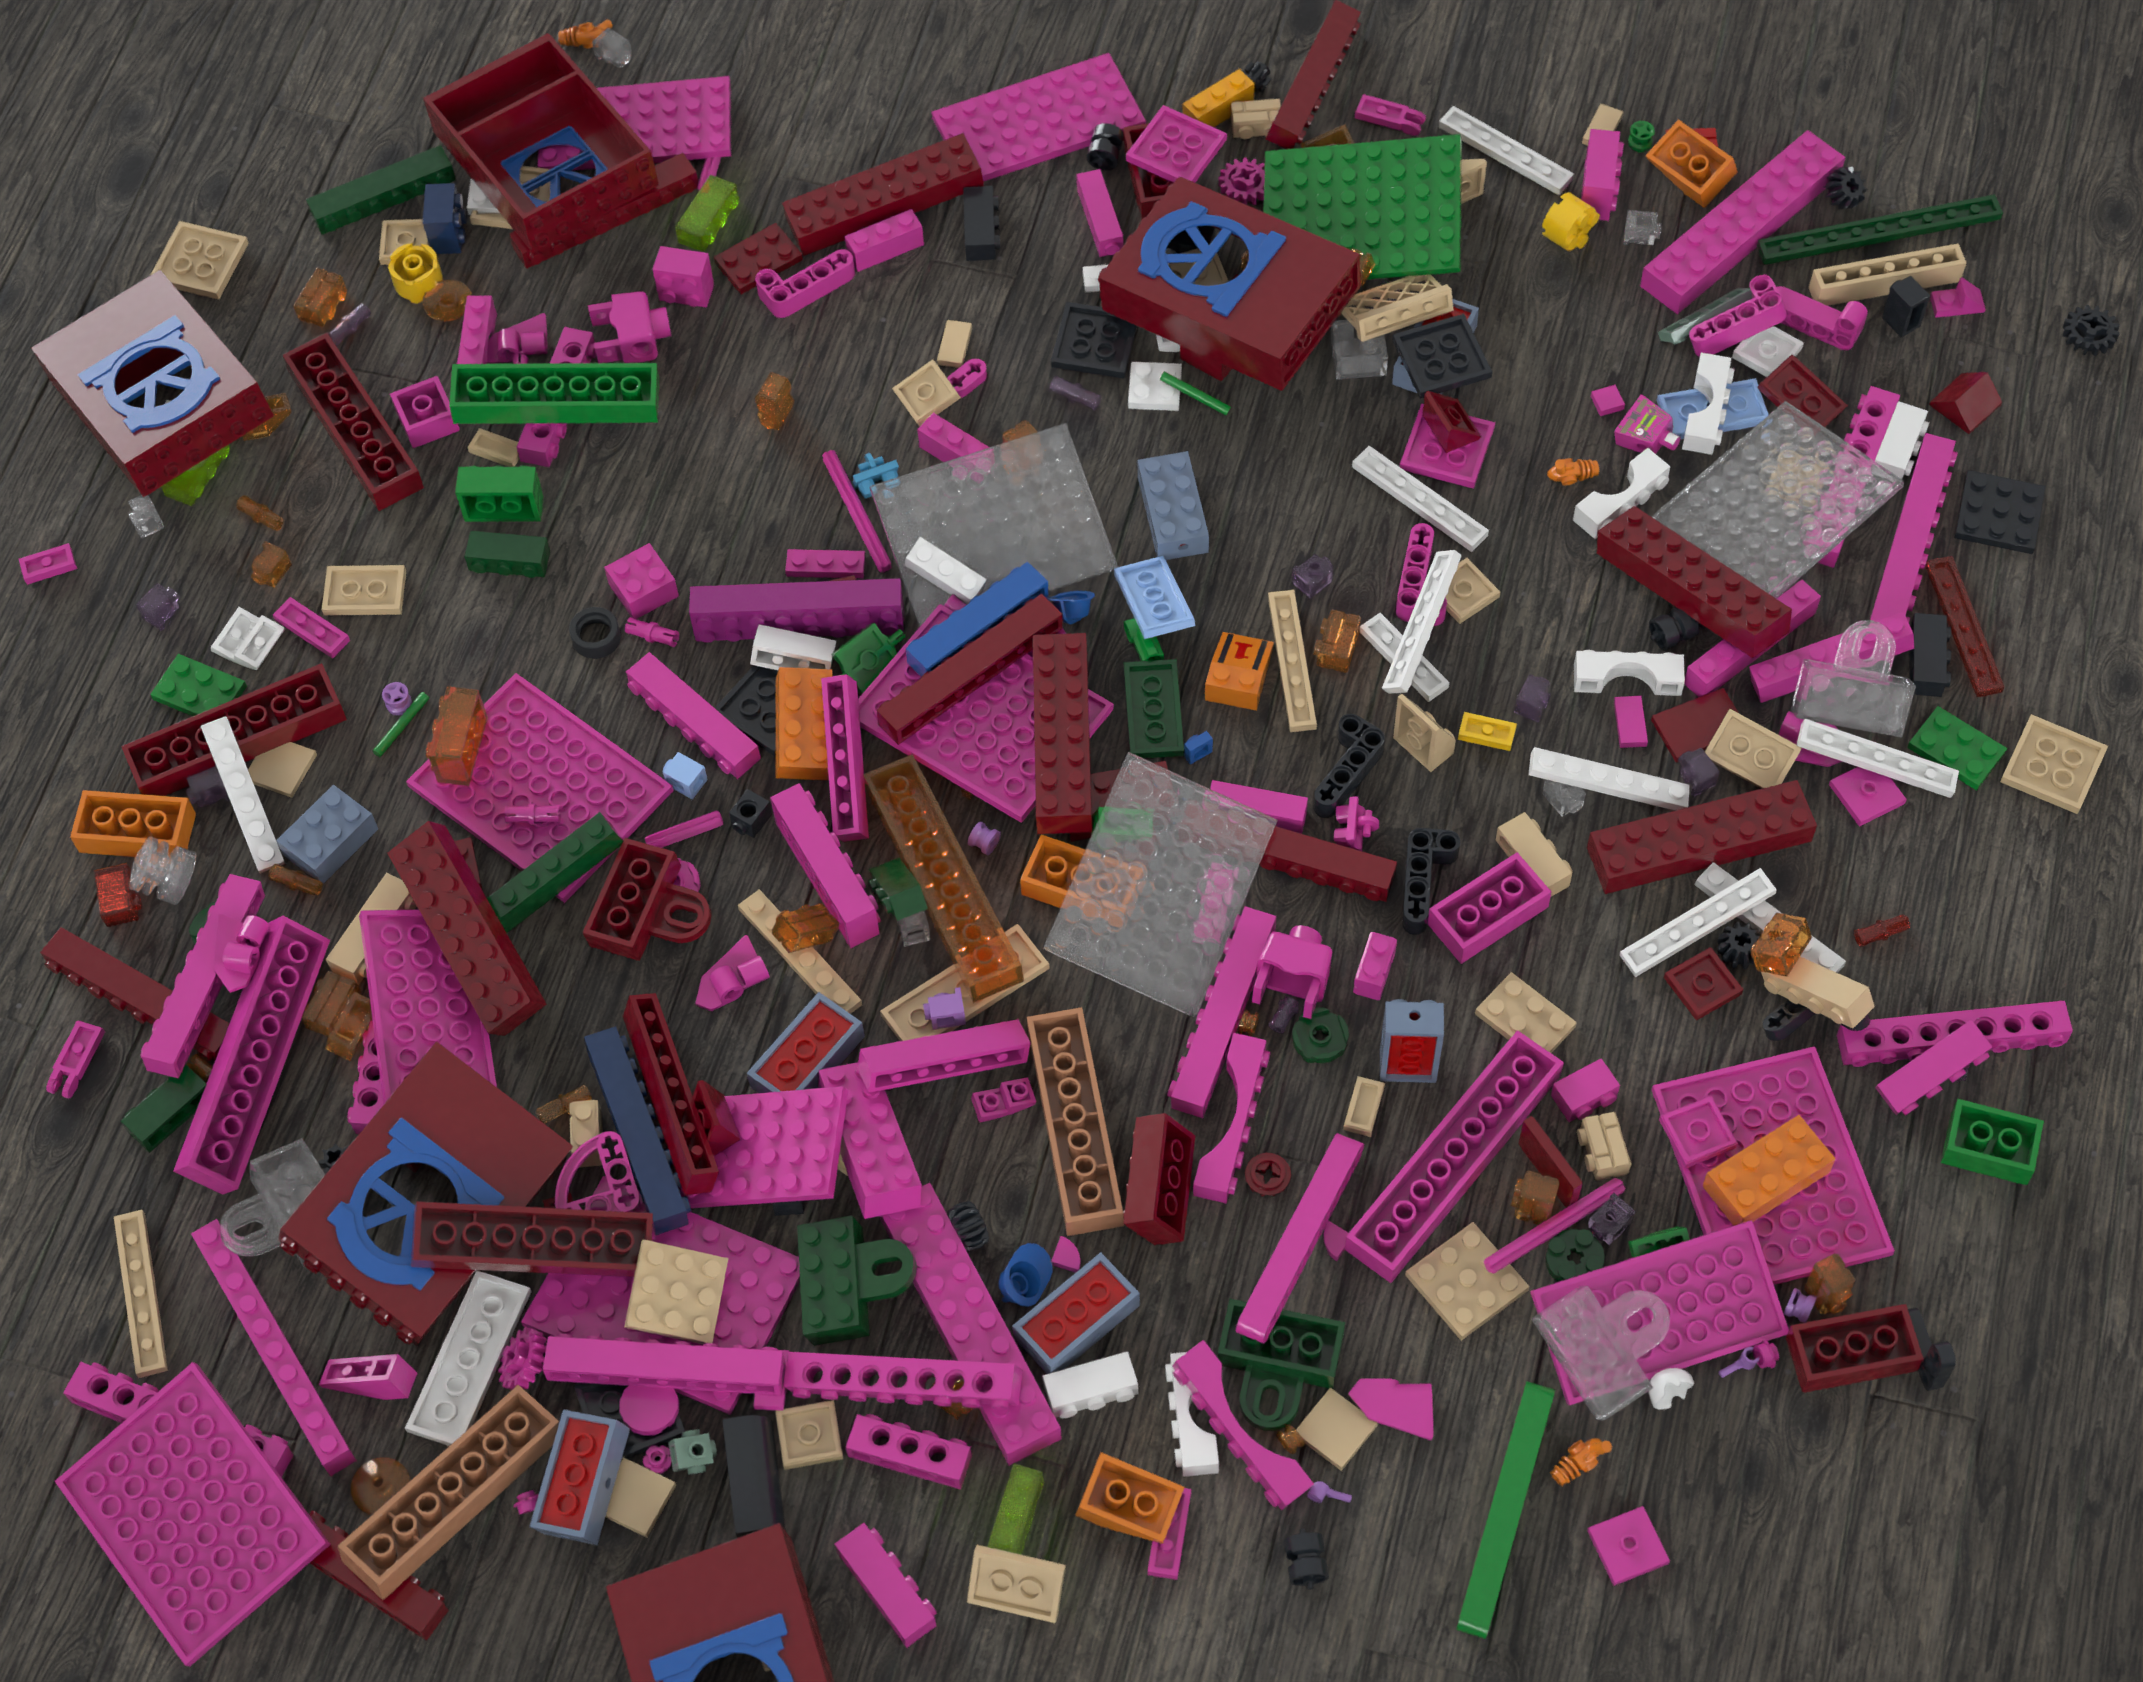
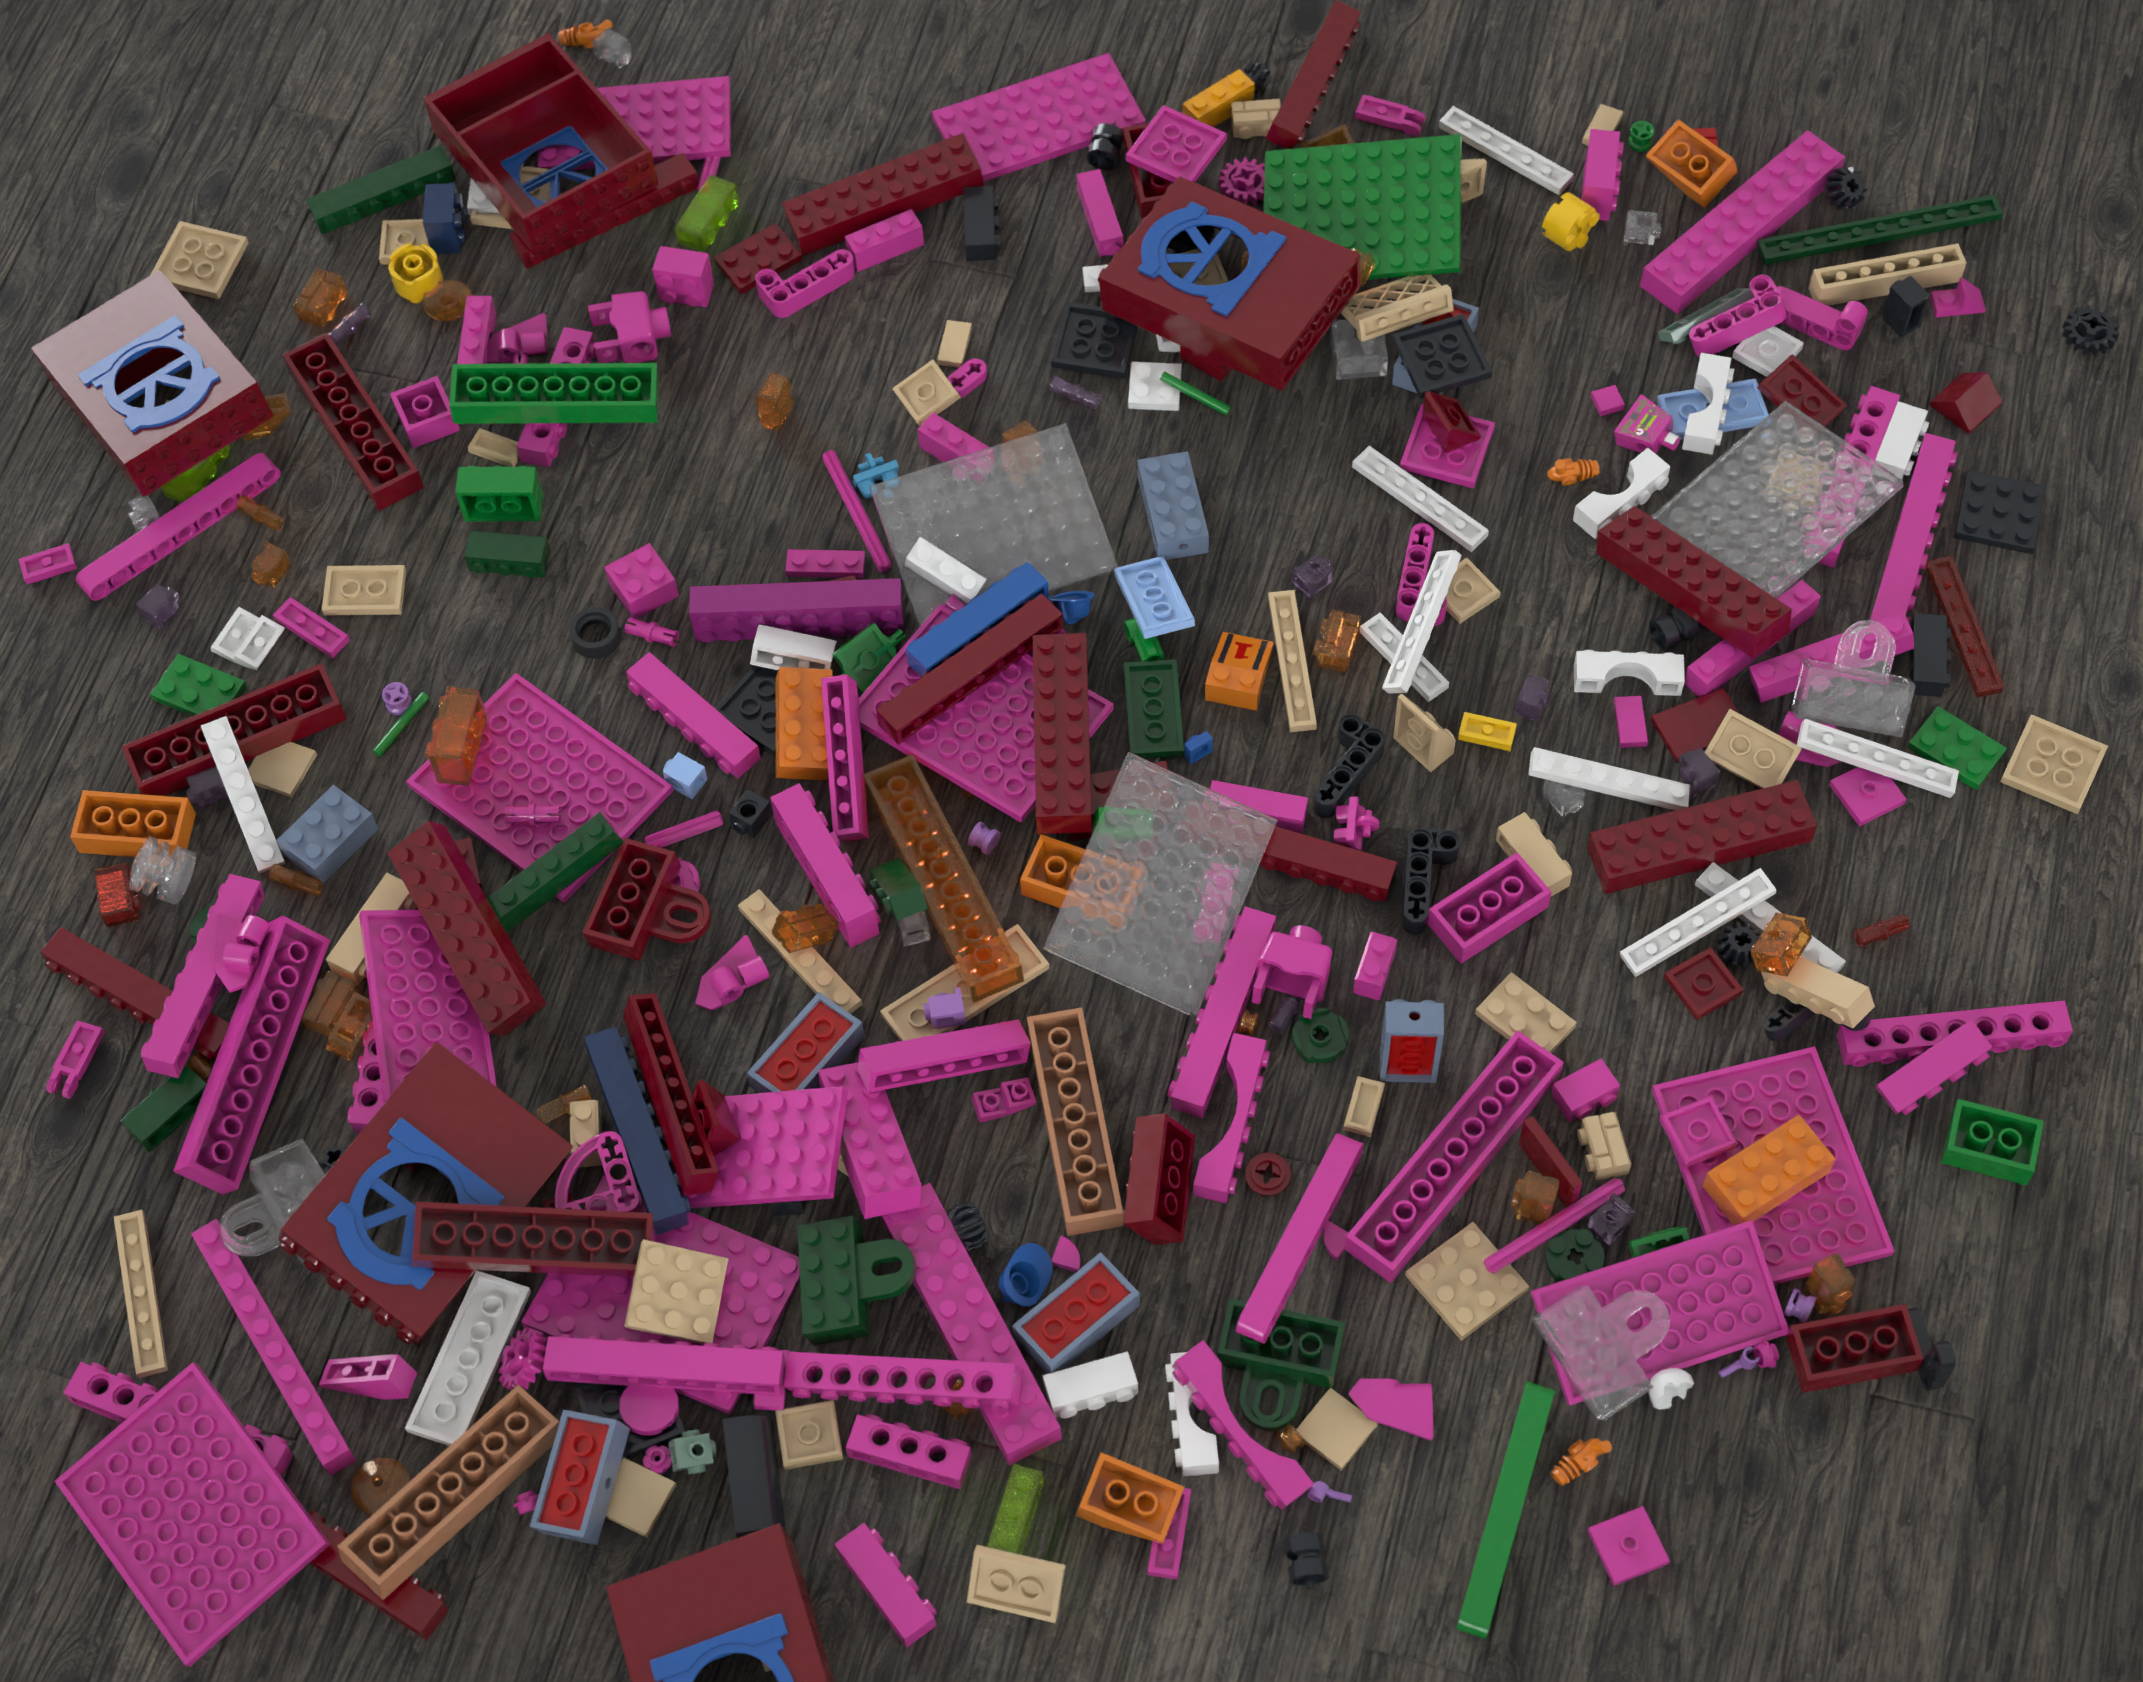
none -> dark pink beam [76,453,281,601]

